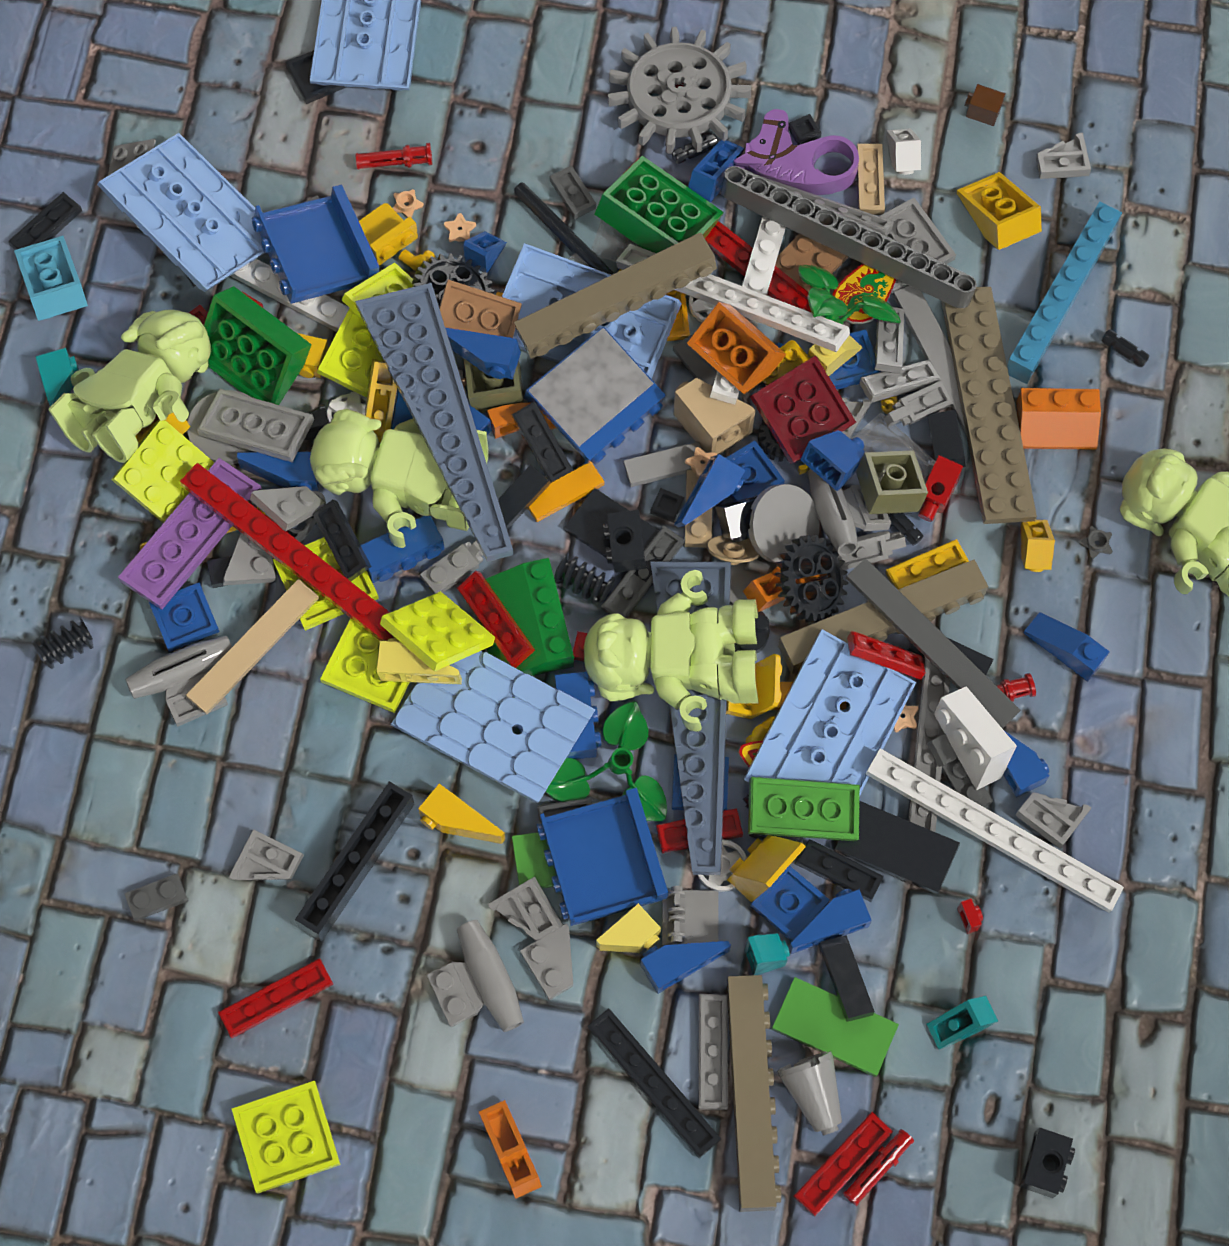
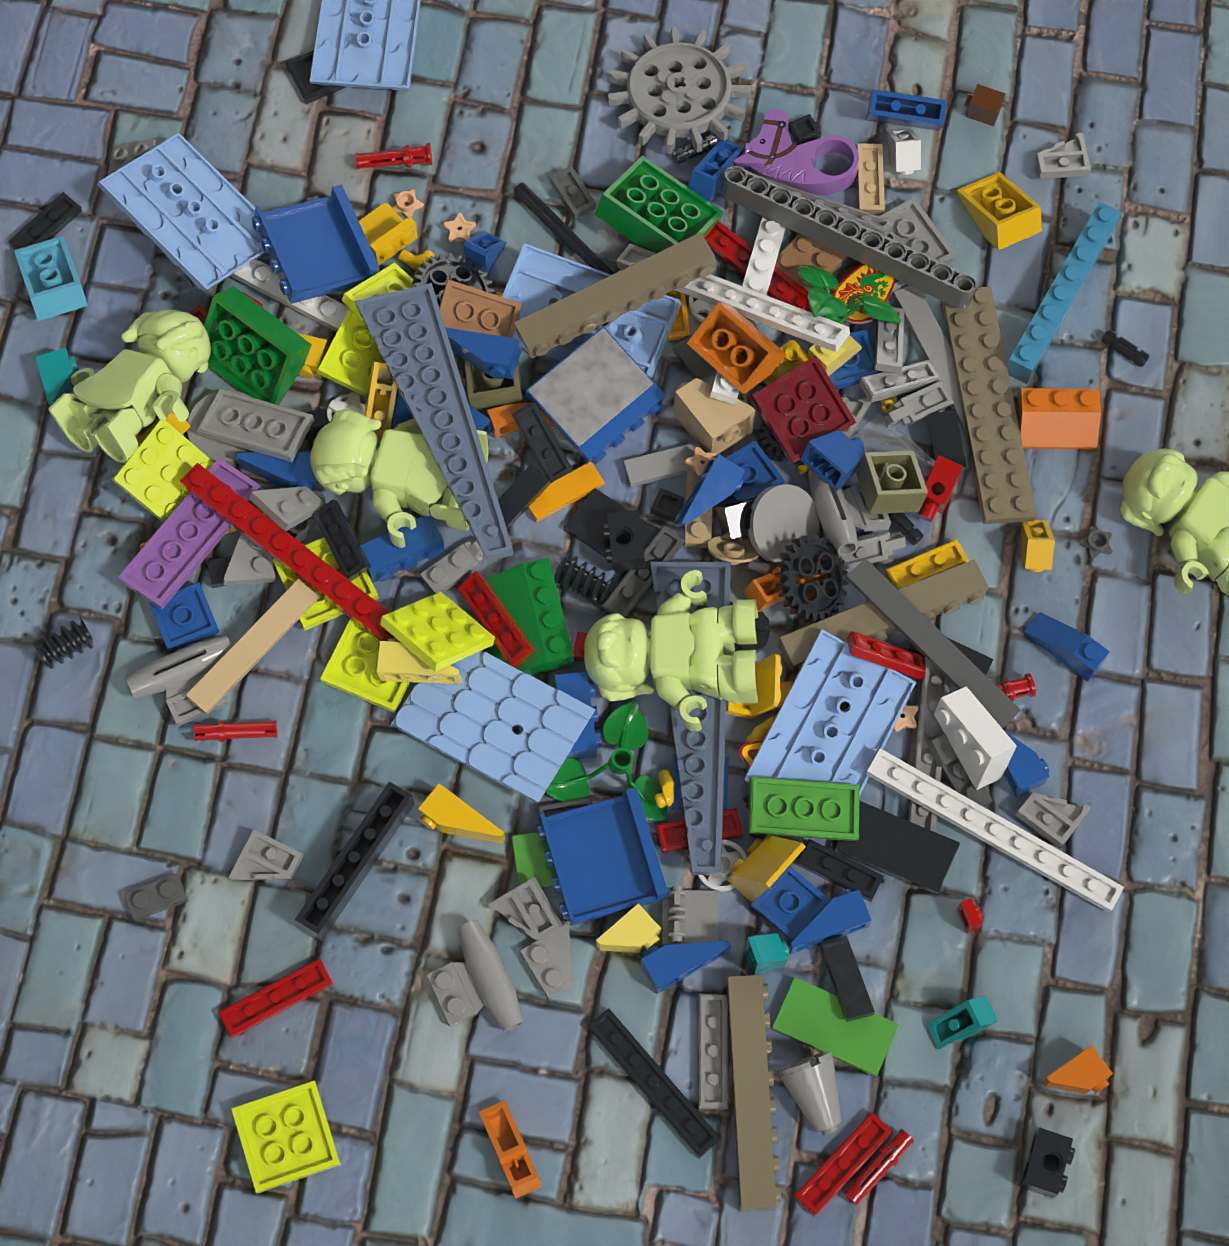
none -> red pin [193,720,278,742]
none -> yellow arm [655,770,674,808]
none -> blue brick [866,89,947,131]
none -> orange slope [1042,1045,1113,1095]

